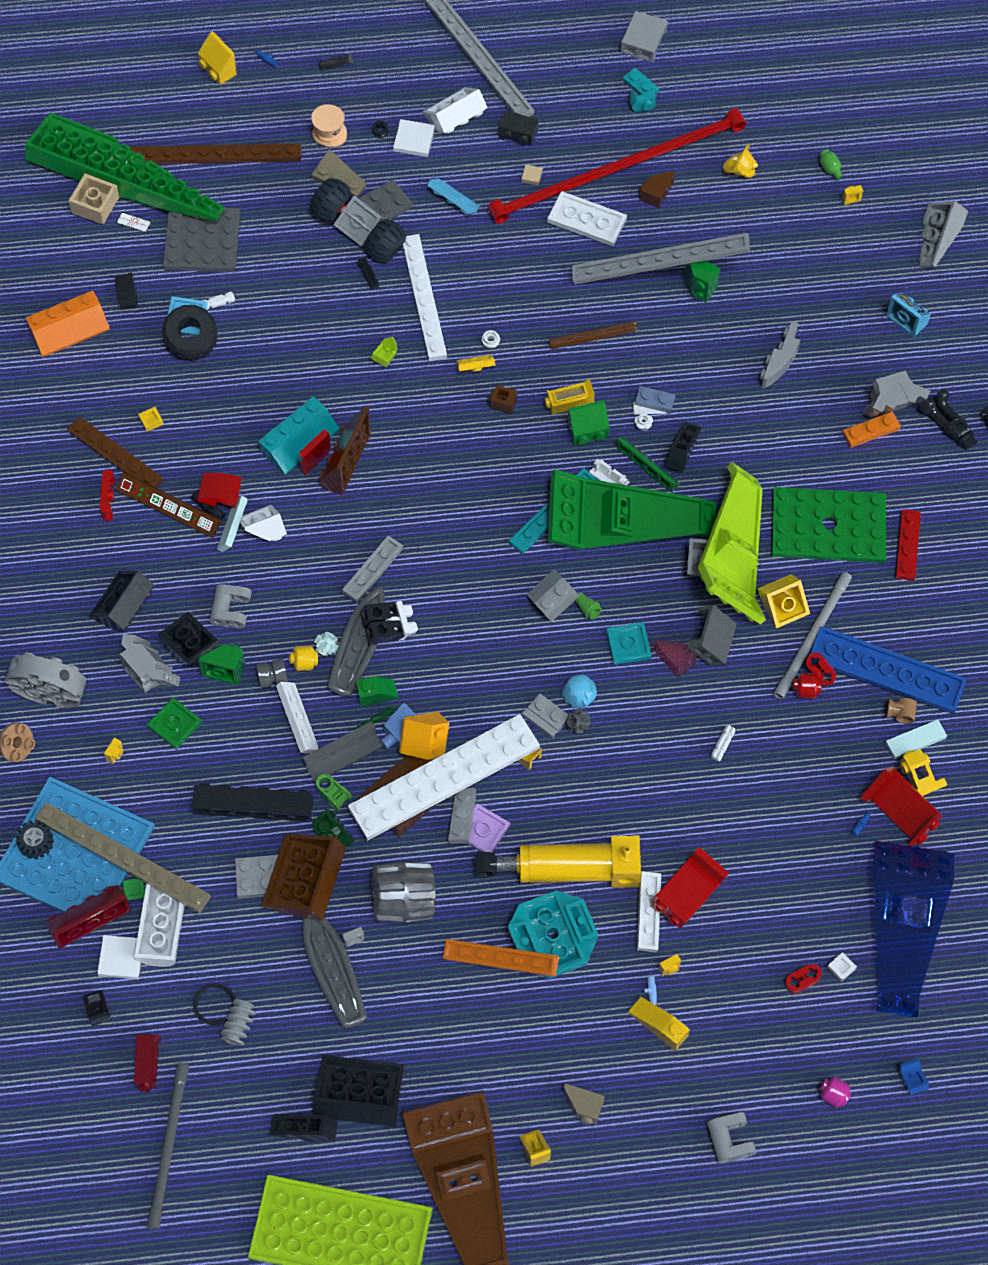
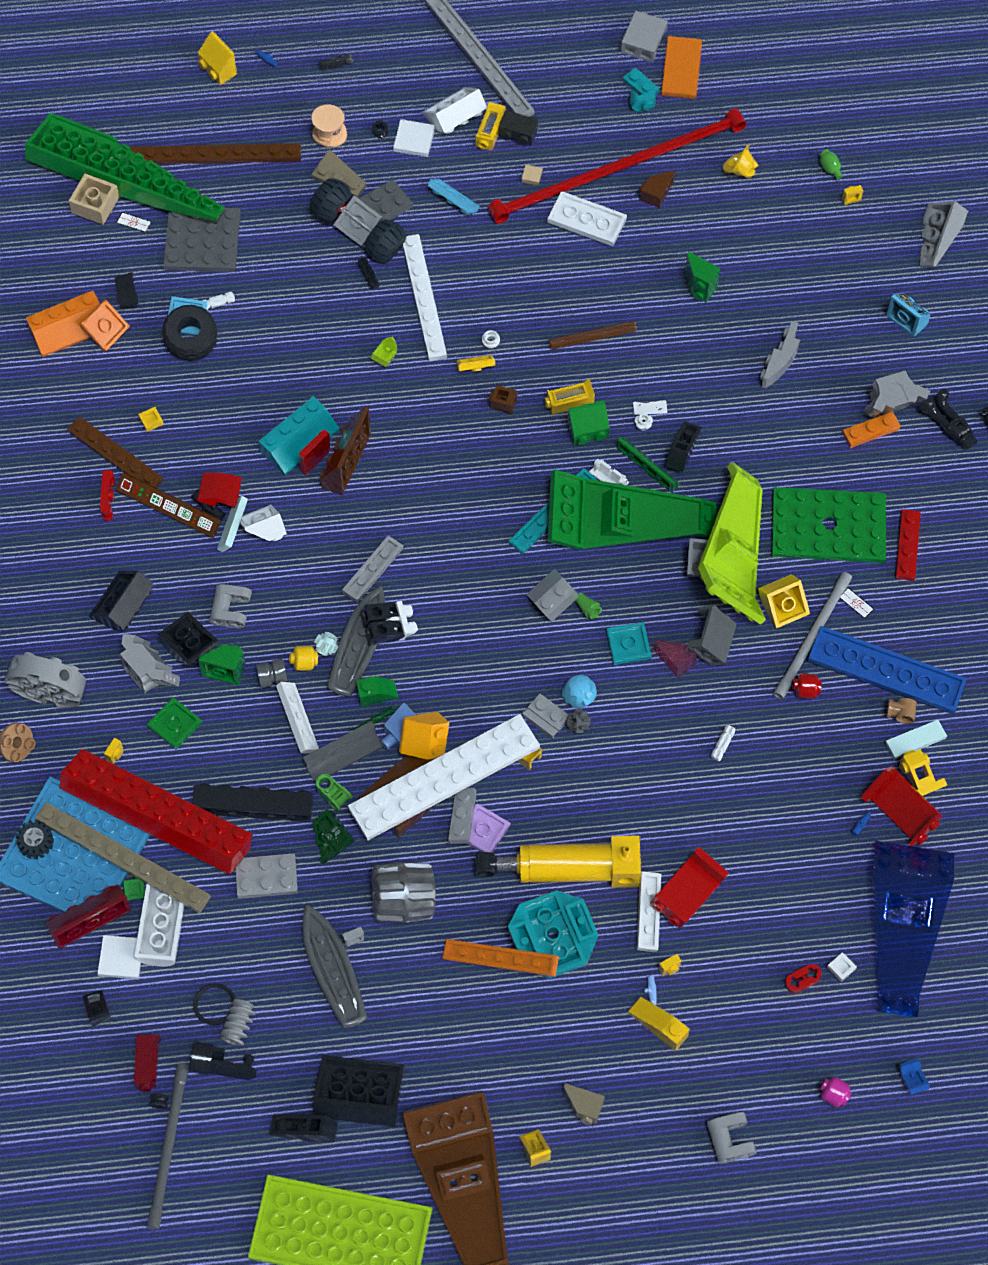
reddish brown slope [261,834,346,920] -> none
light grey plate [572,233,750,284] -> none
sand blue plate [635,386,676,414] -> none
red beam [806,652,837,685] -> none
none -> red brick [59,749,253,874]
none -> orange tile [80,300,130,351]
none -> black bush [149,1094,169,1109]
none -> black piece [188,1041,257,1080]
none -> yellow window [475,102,505,151]
none -> orange tile [661,36,702,99]
none -> white sticker [840,587,874,619]

